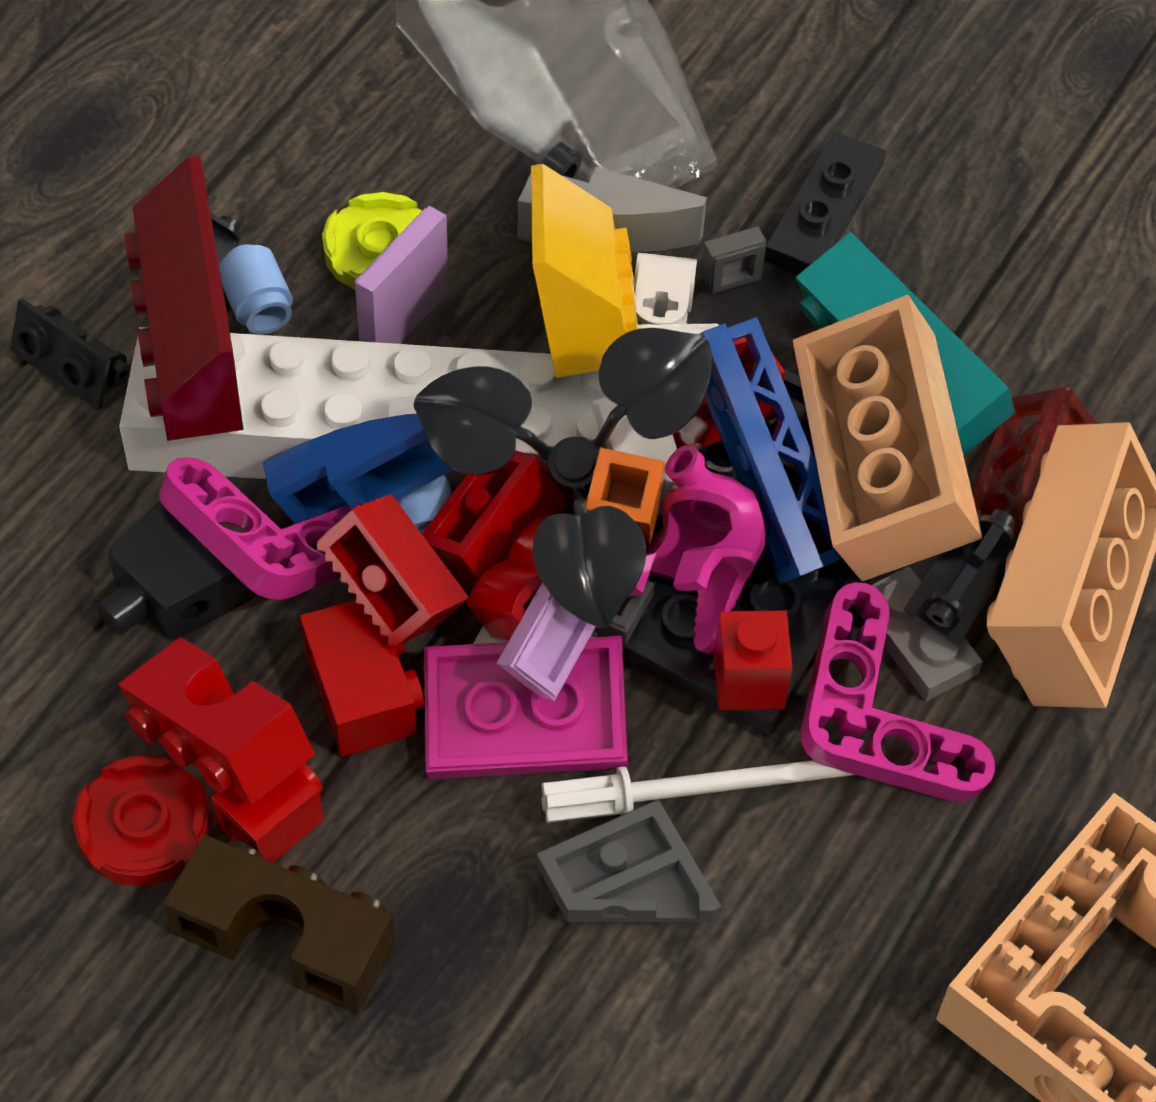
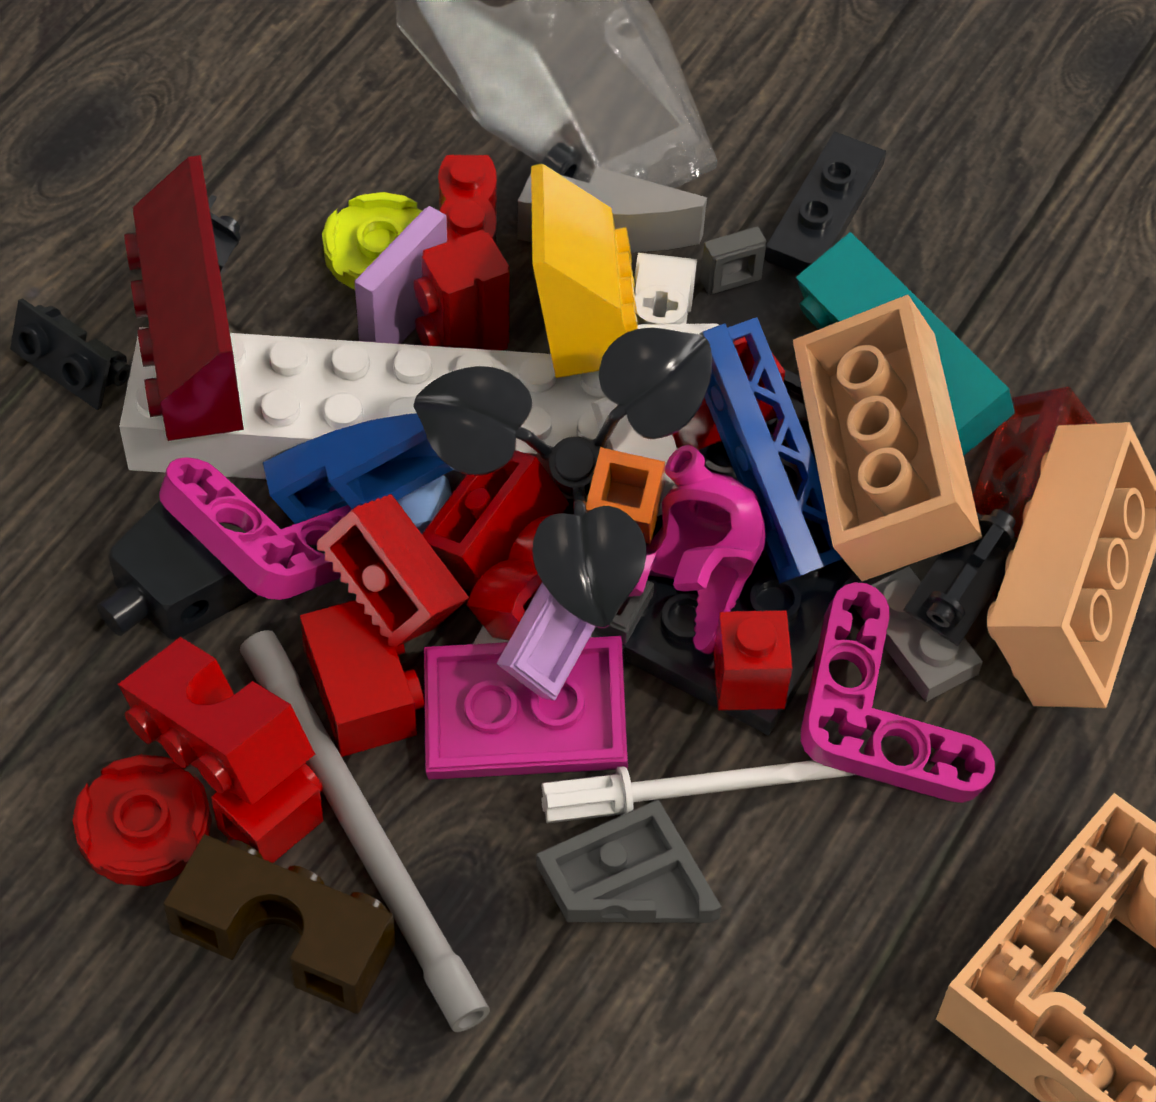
light blue brick [219,244,293,334] -> none
none -> light grey piece [240,630,490,1032]
none -> red brick [414,229,510,351]
none -> red brick [438,155,497,245]

